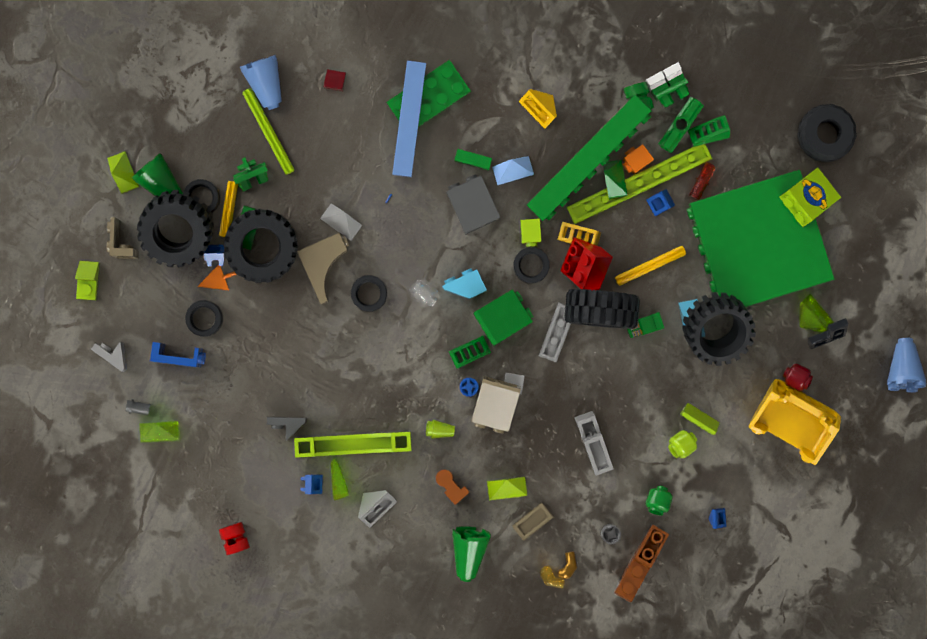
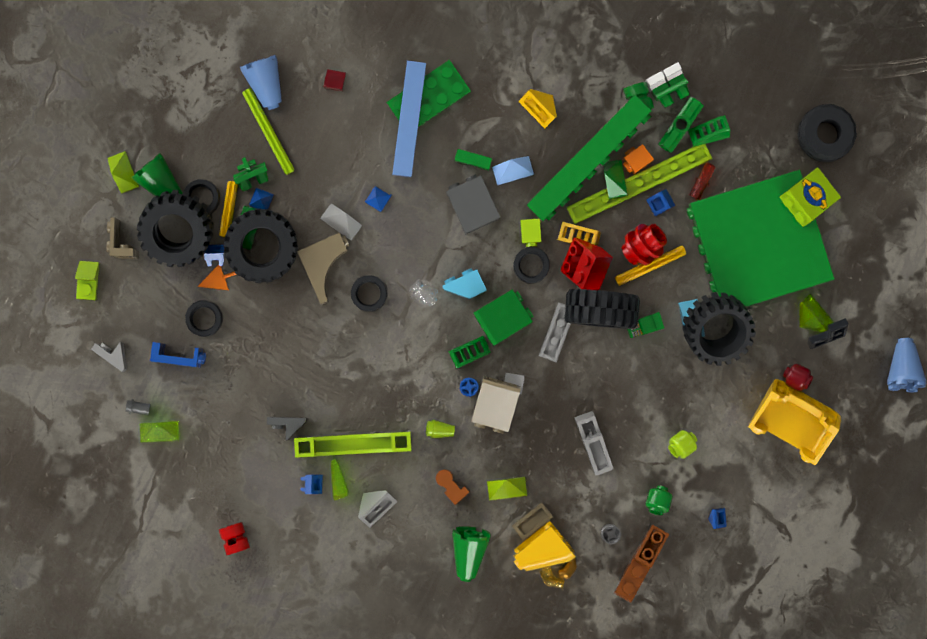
lime slope [680,403,719,435] -> none
none -> blue slope [249,188,274,210]
none -> blue slope [365,186,391,212]
none -> yellow windscreen [513,521,576,571]
none -> red piece [621,224,667,265]

